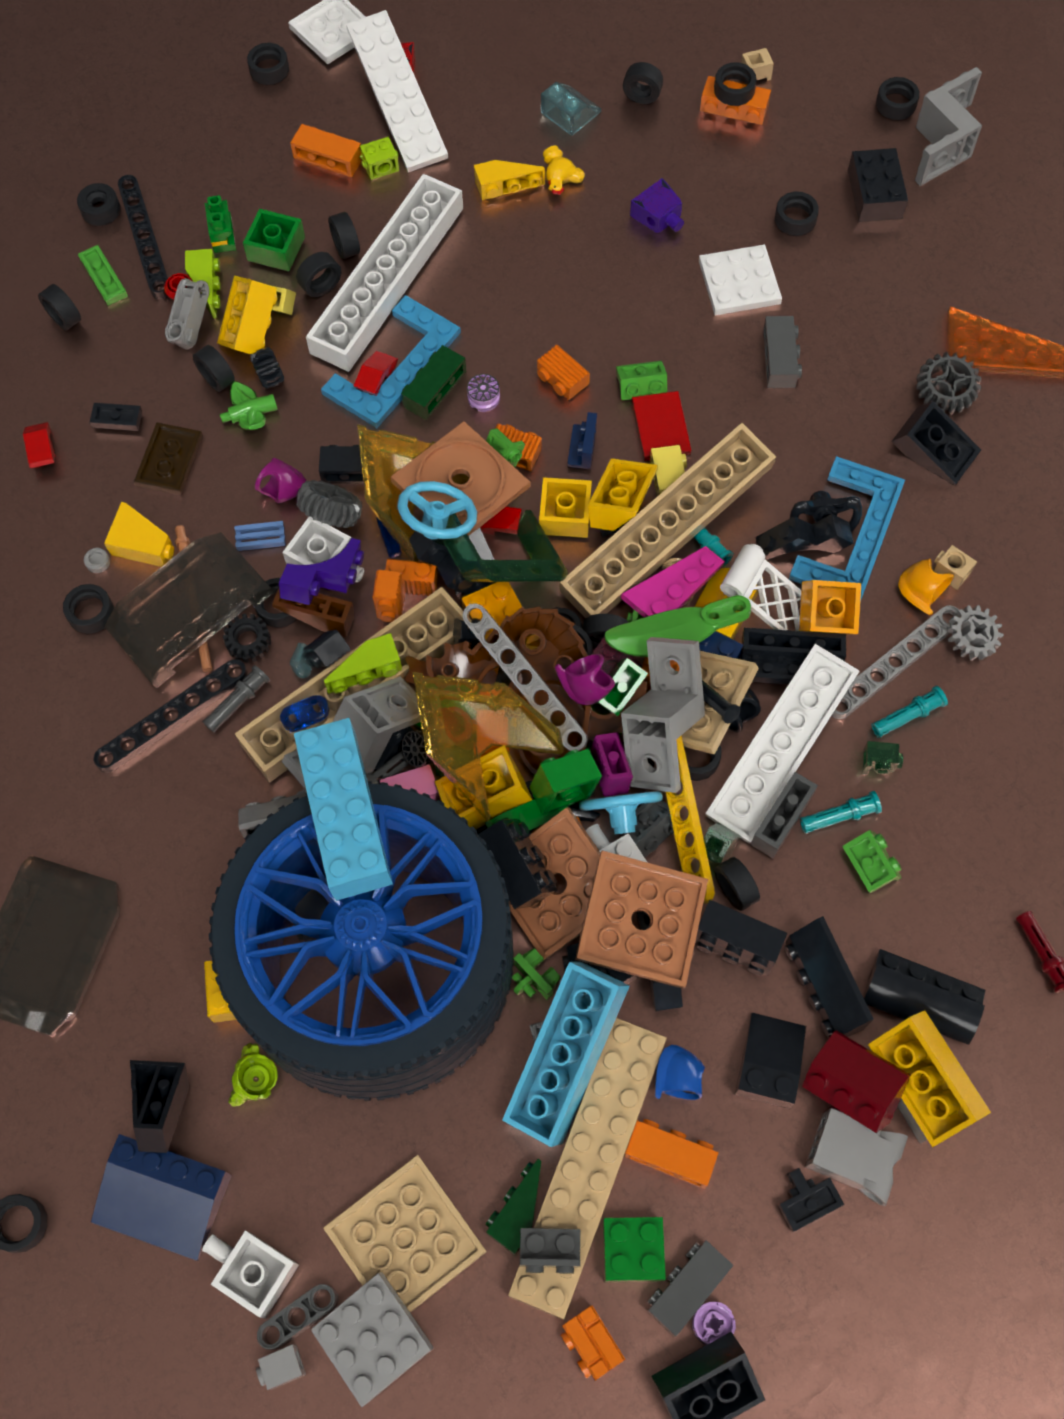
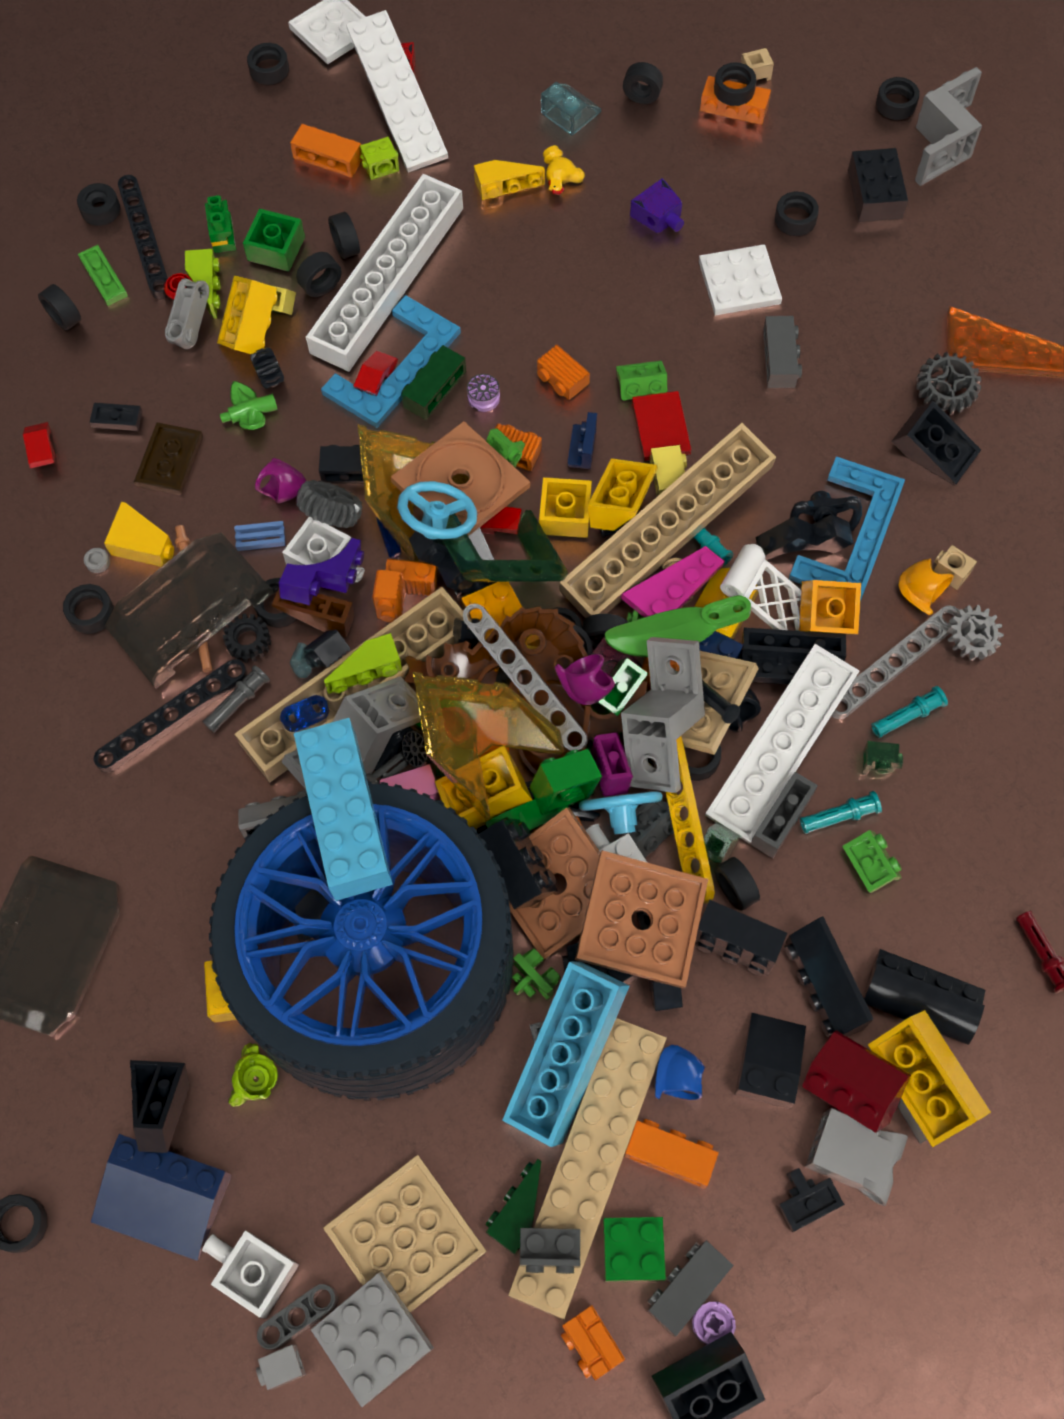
black tyre [193,345,235,392] -> none

